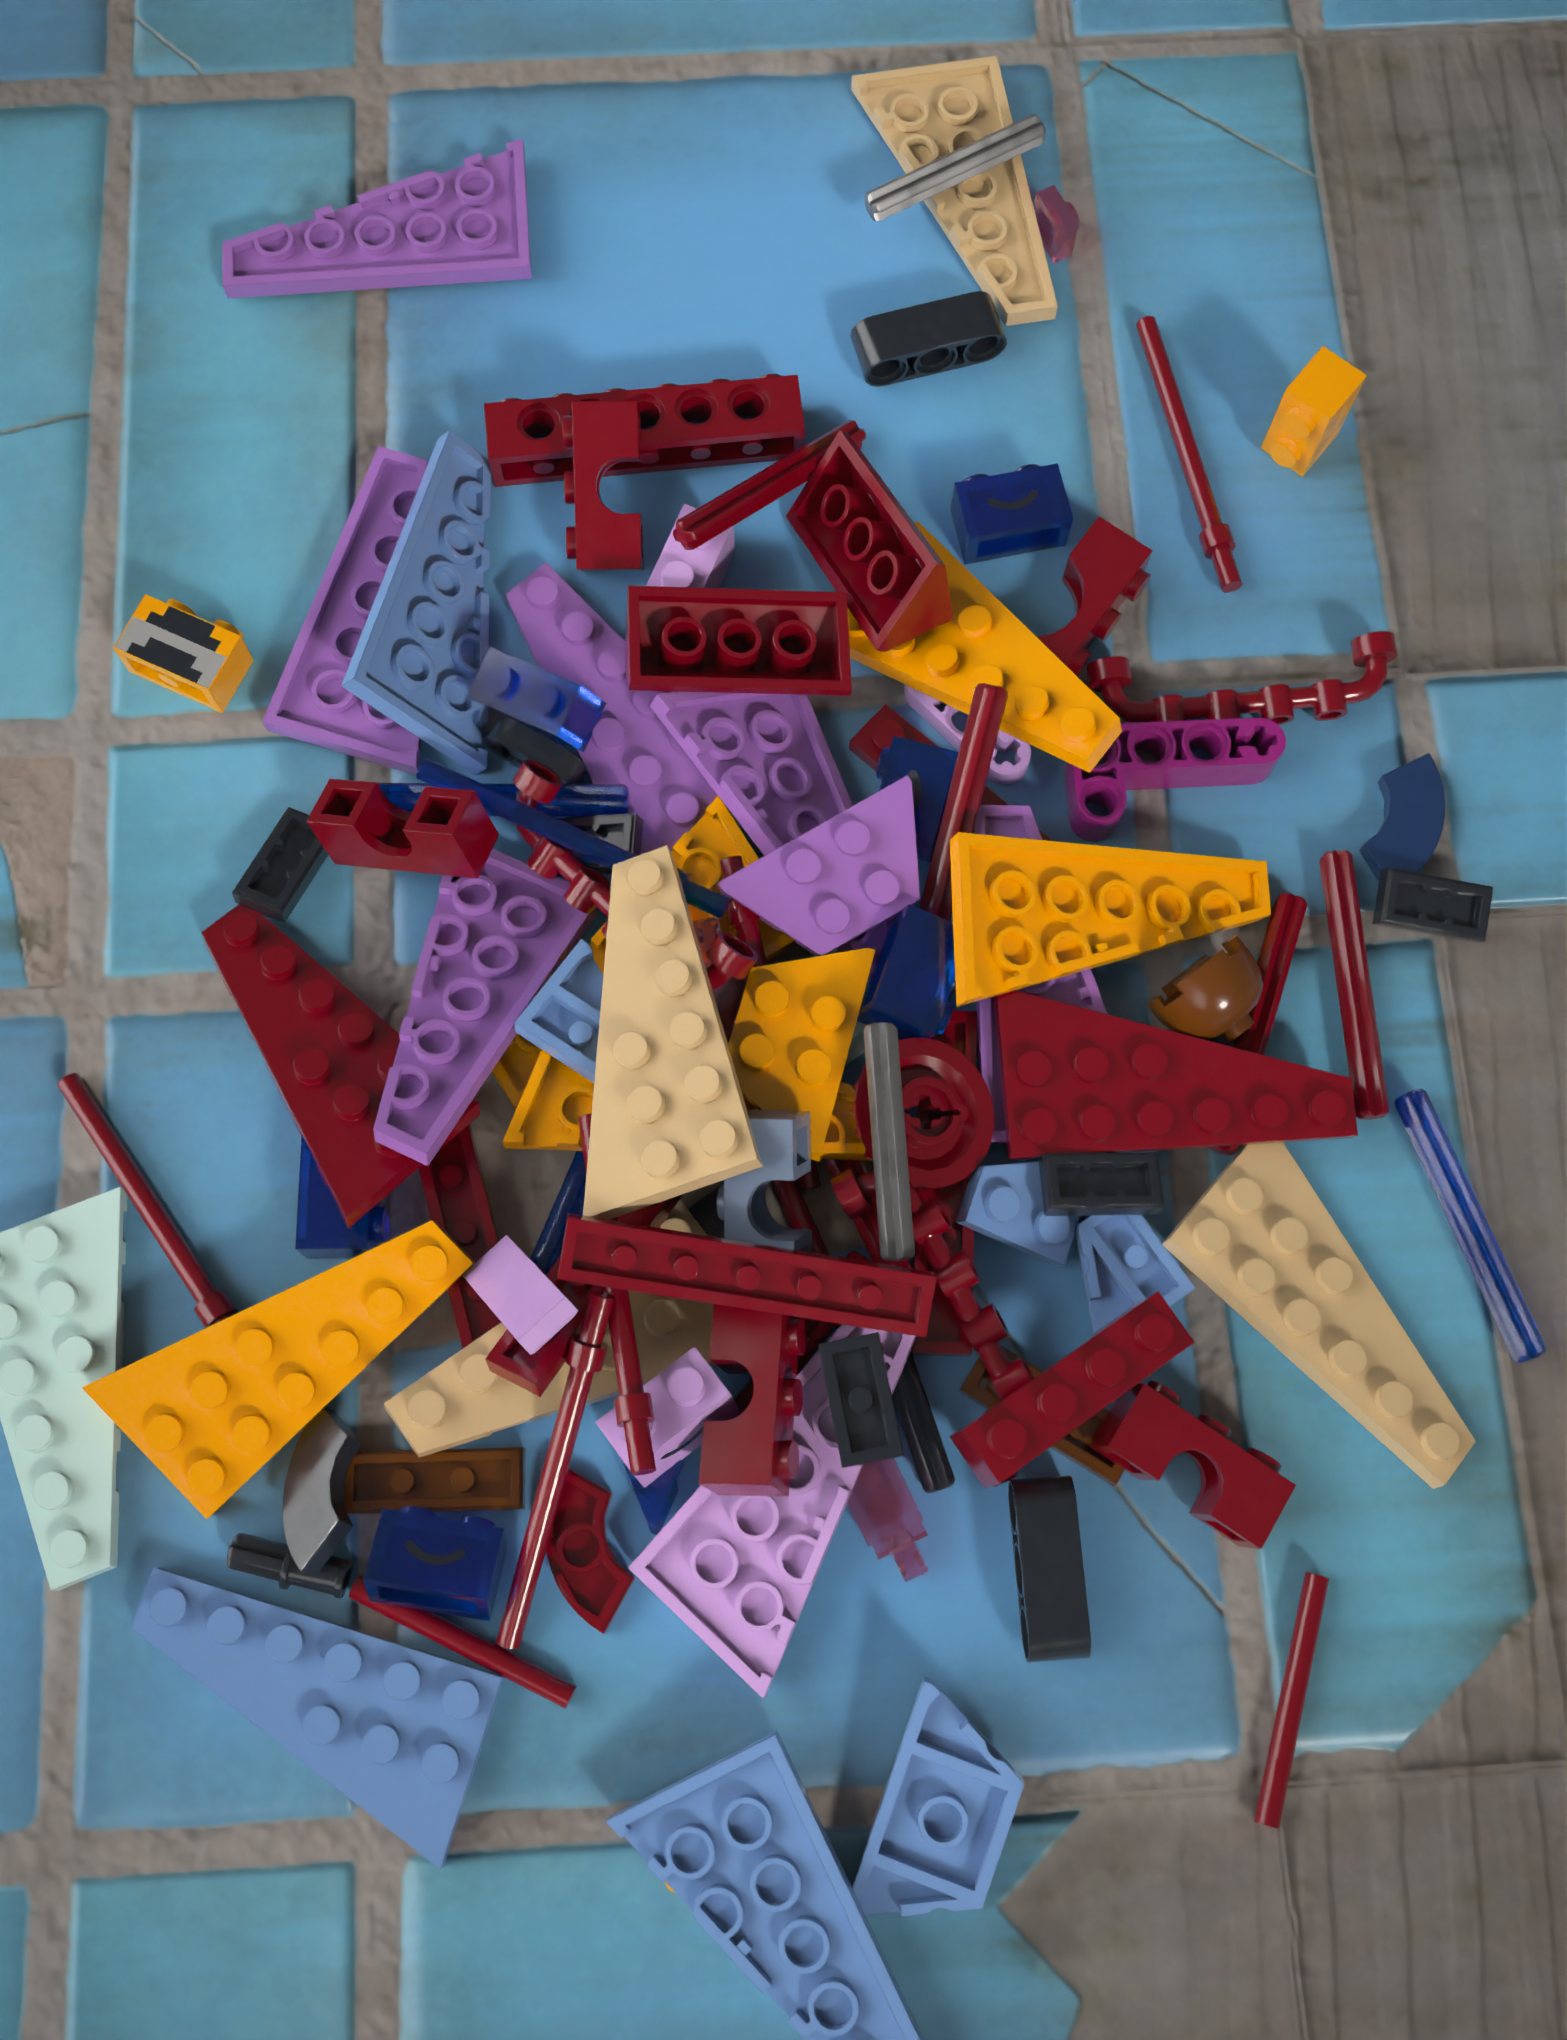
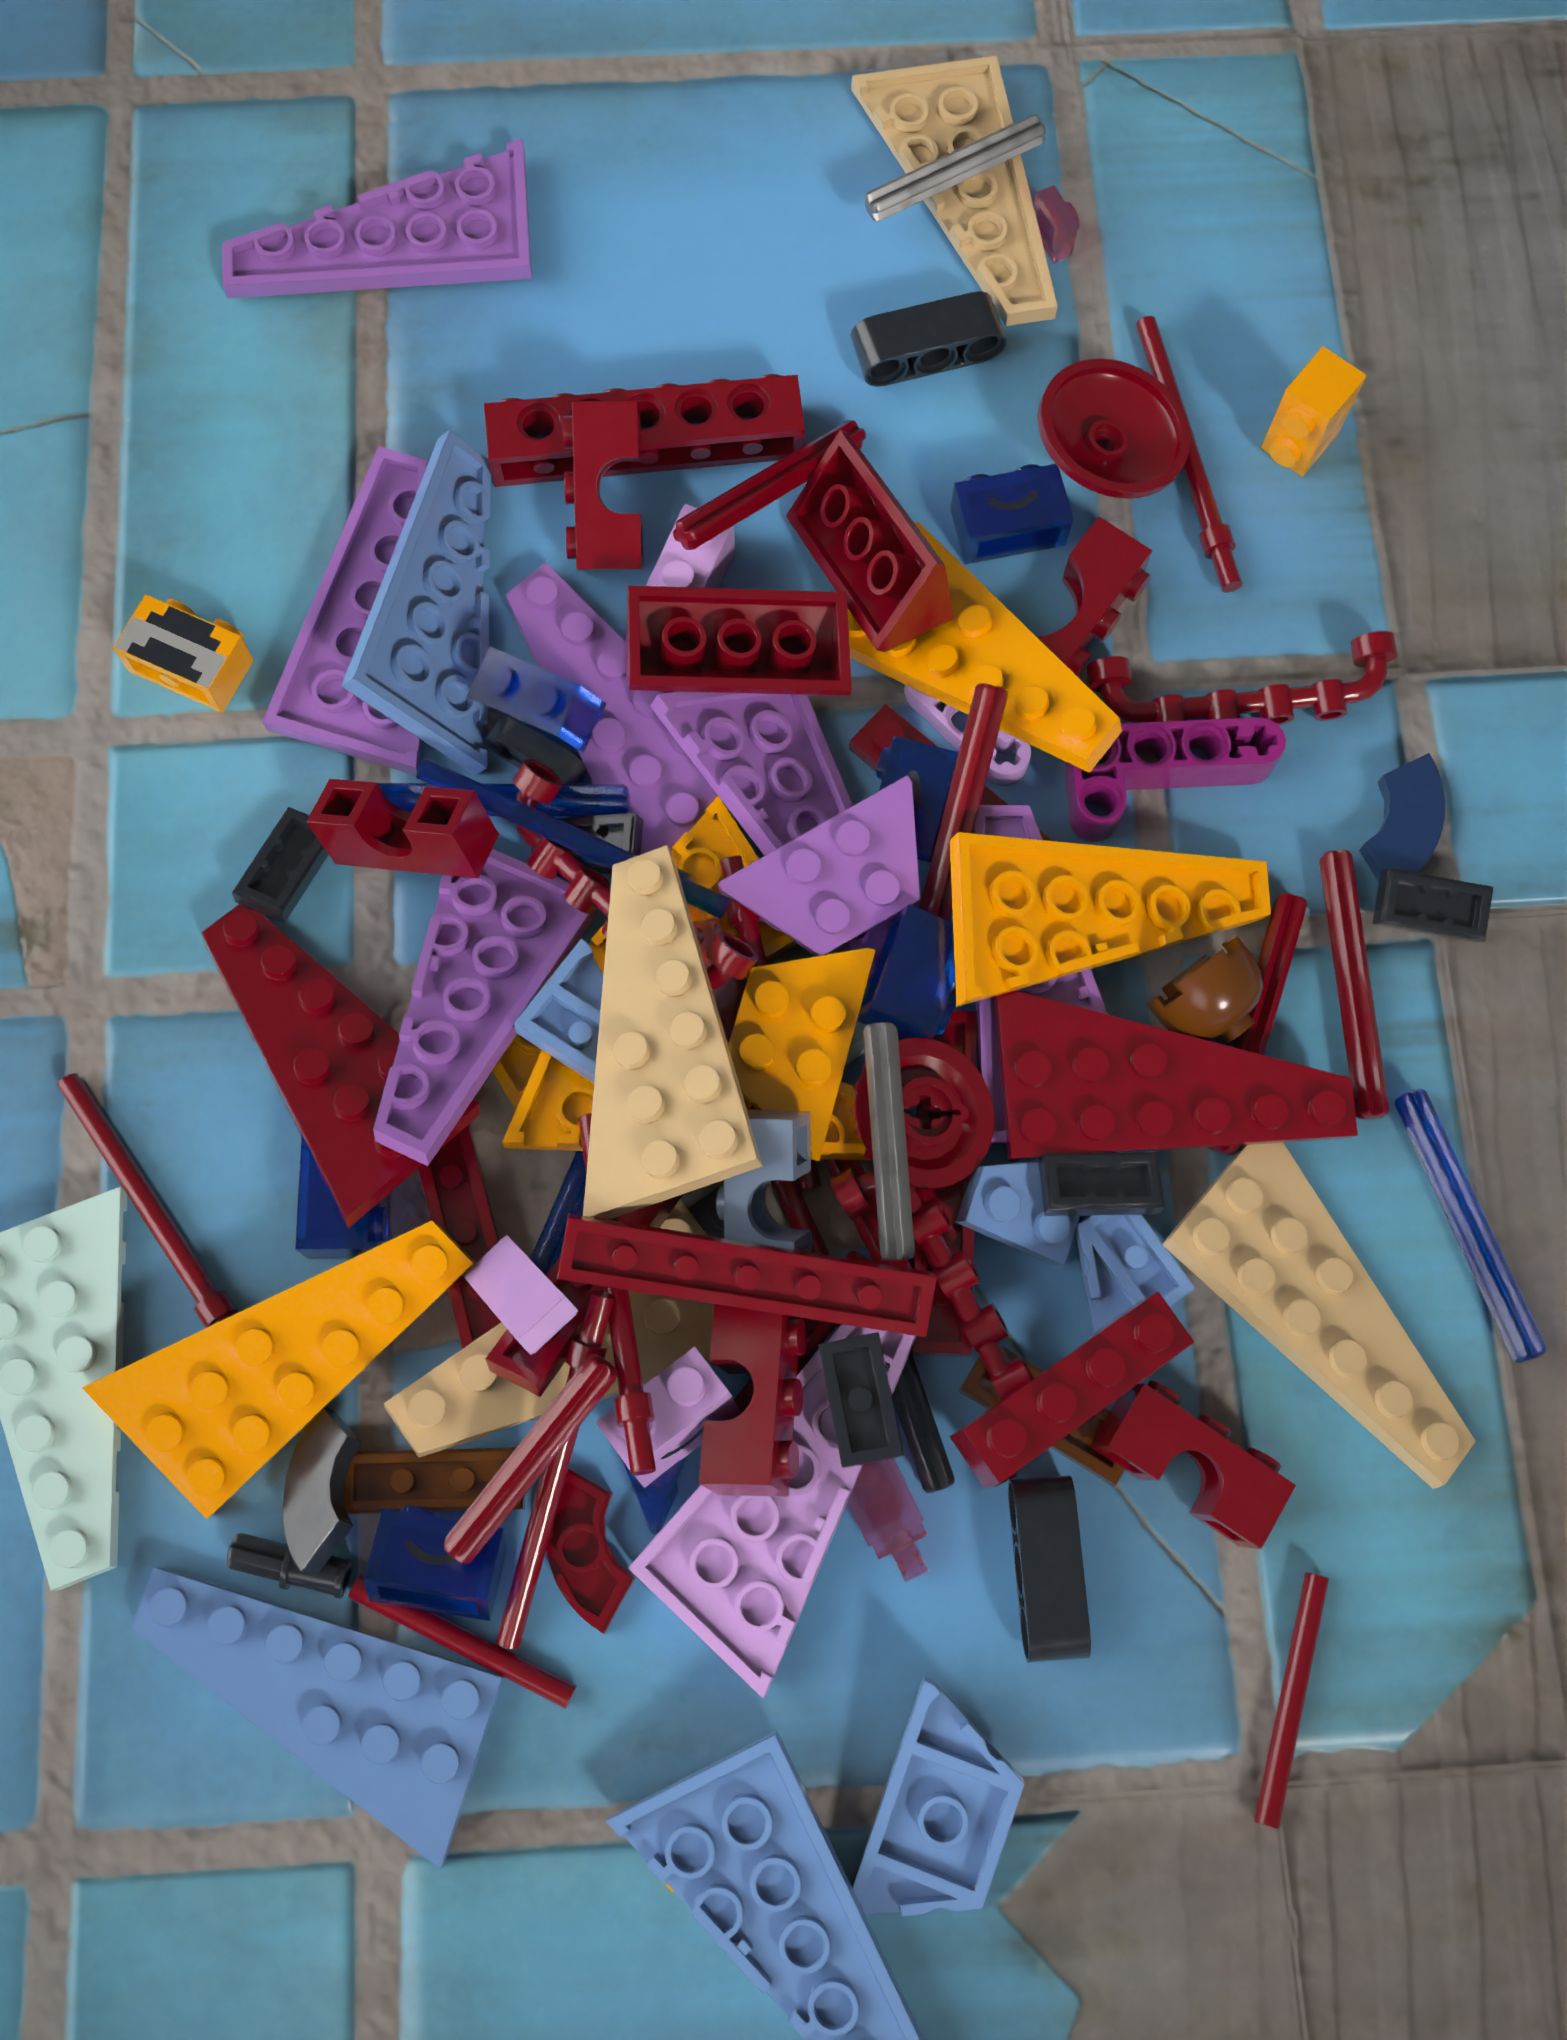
none -> dark red axle [444,1353,617,1564]
none -> dark red dish [1038,358,1191,499]

